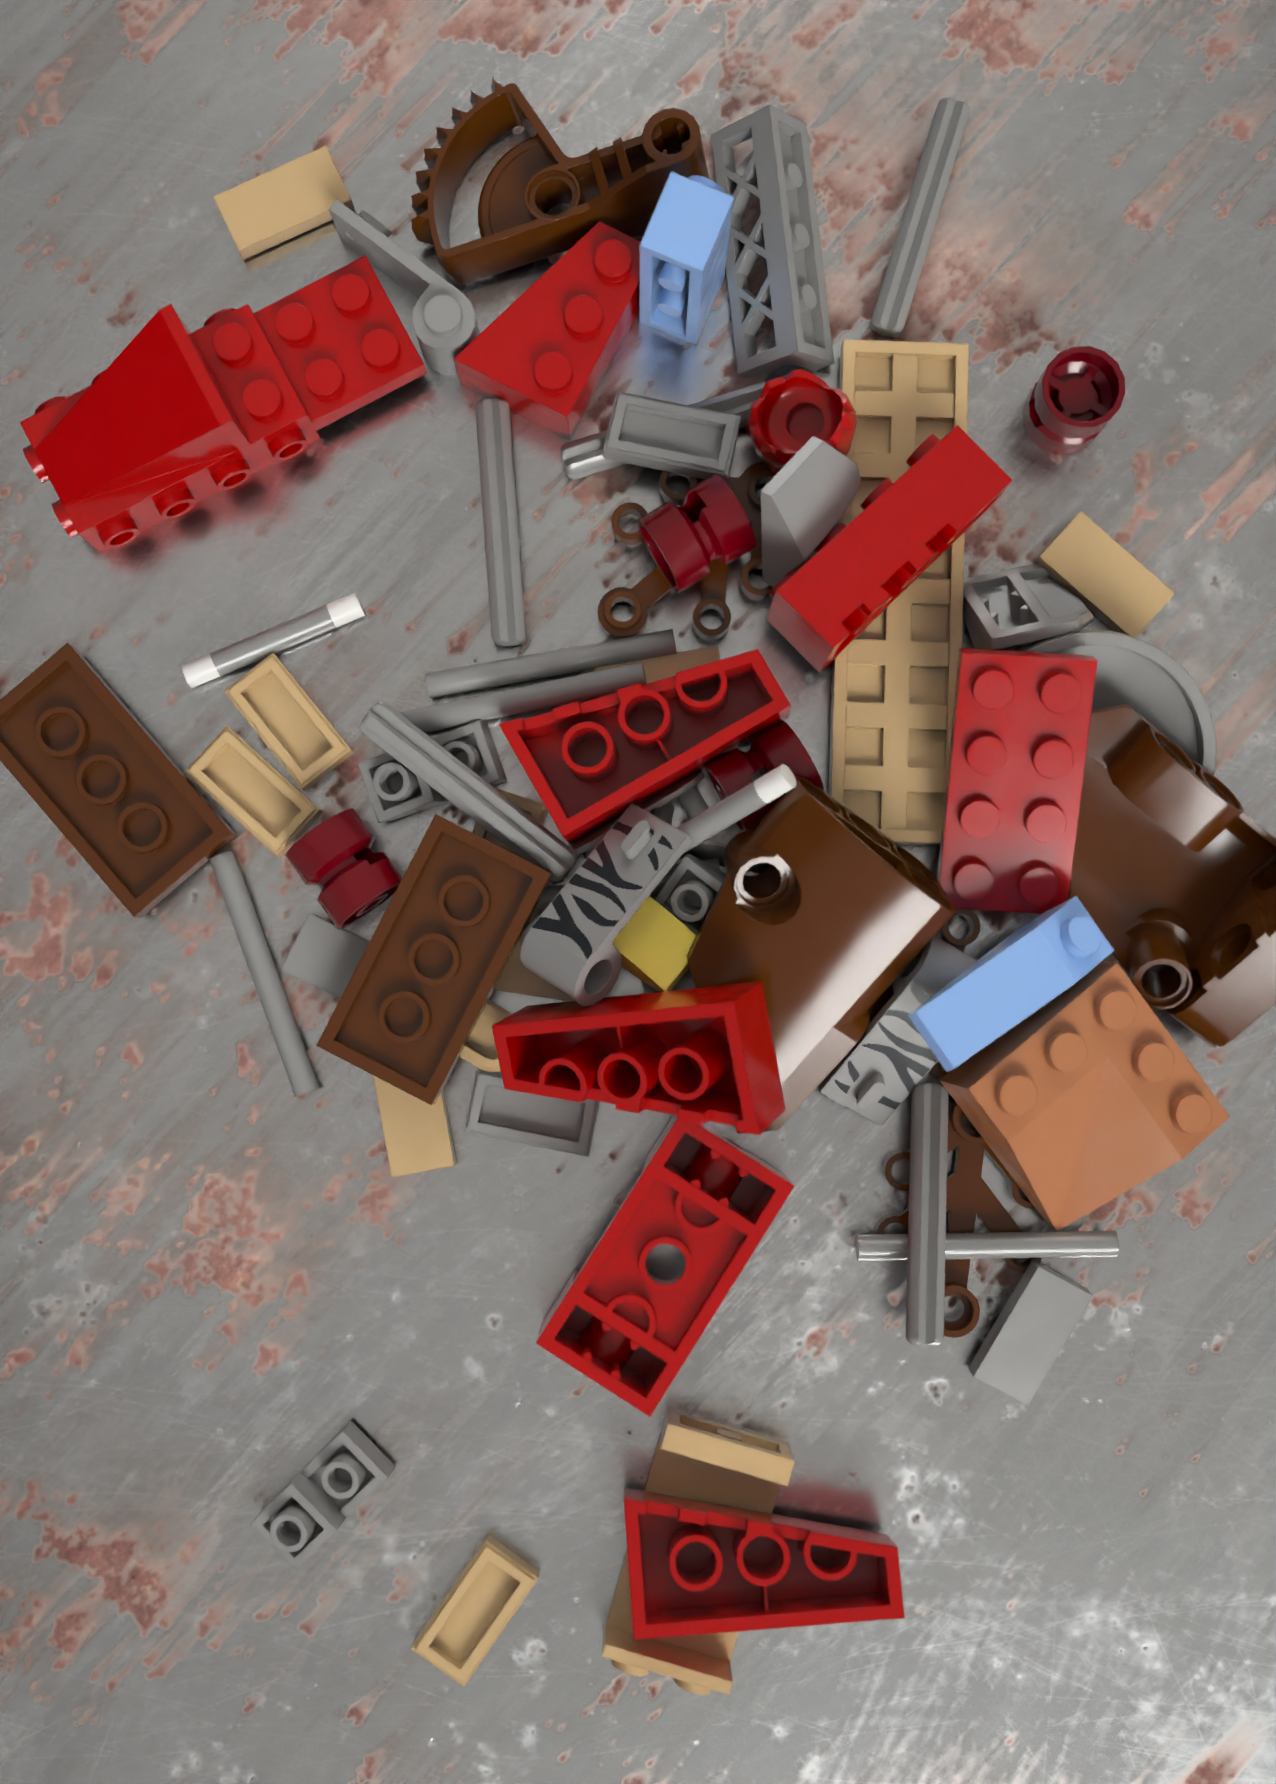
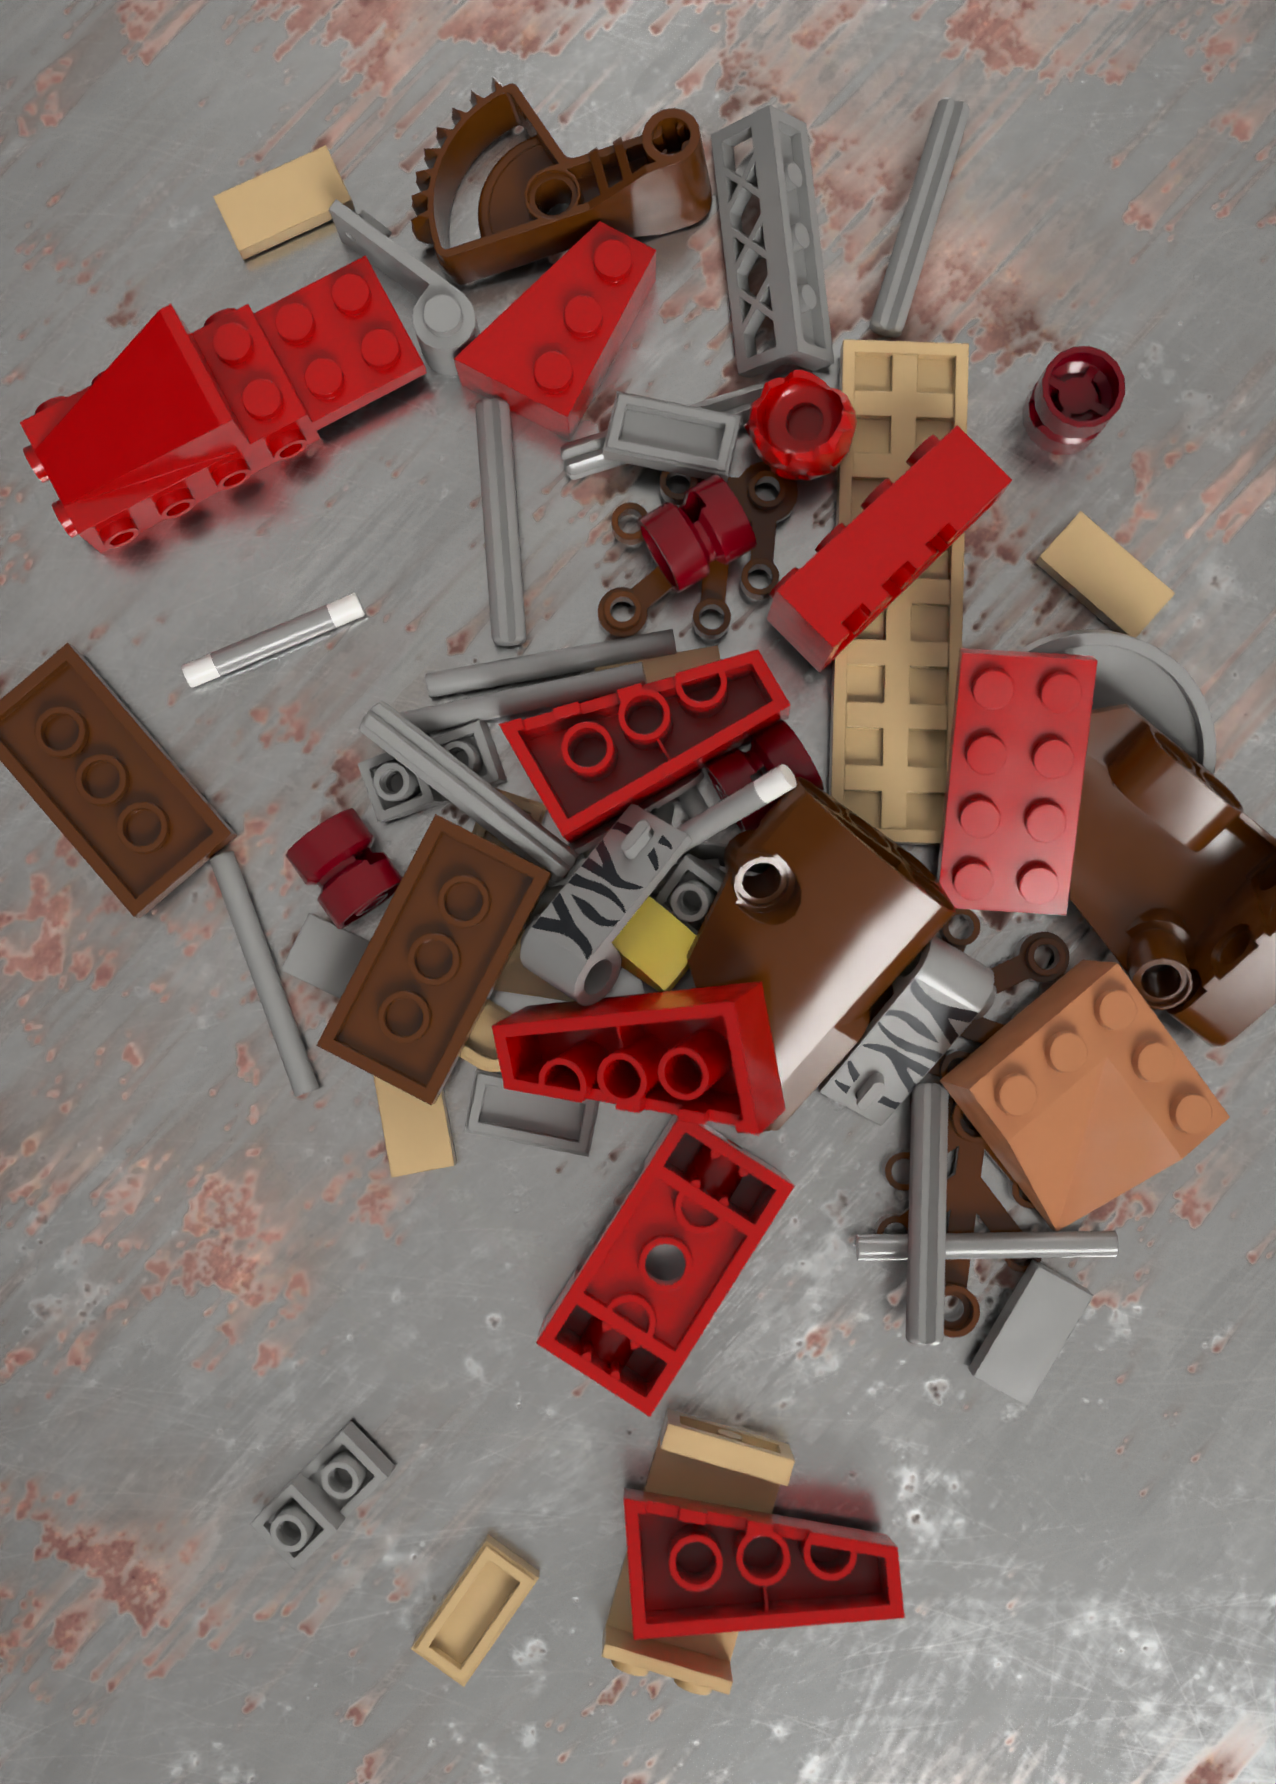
tan tile [184,726,323,858] -> none
tan tile [224,653,354,792] -> none
light blue brick [639,172,734,345] -> none
light grey slope [760,436,861,587] -> none
light blue slope [908,896,1114,1072] -> none
light grey slope [963,563,1094,650] -> none

